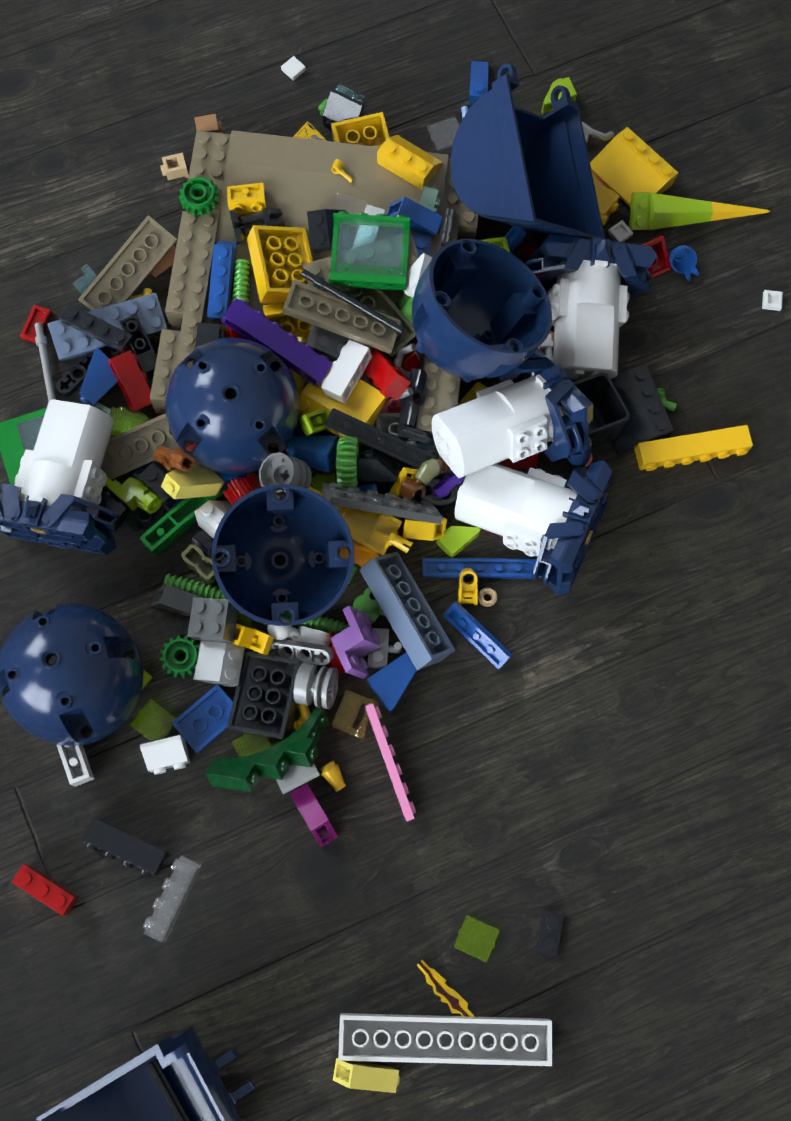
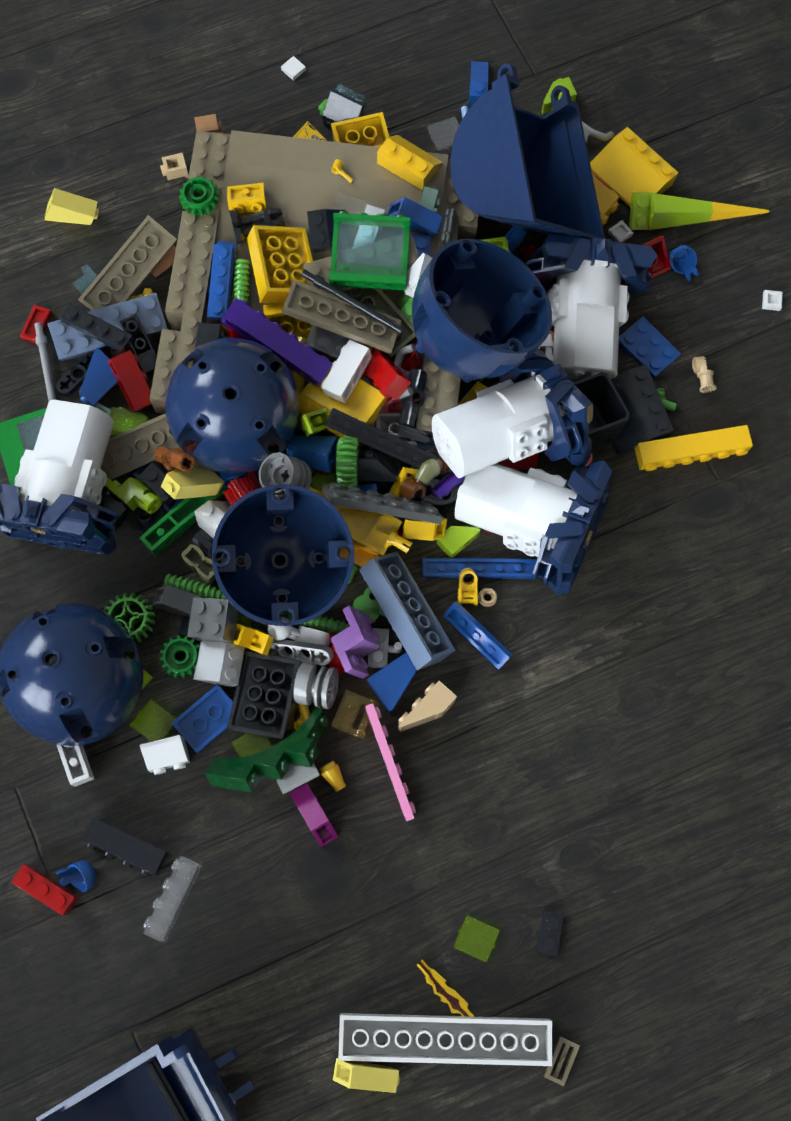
none -> light yellow slope [44,188,99,225]
none -> blue piece [56,860,96,892]
none -> bright green gear [105,593,155,643]
none -> tan slope [398,681,457,732]
none -> dark tan tile [544,1036,580,1086]
none -> blue plate [619,316,681,379]
none -> tan connector [692,356,717,393]

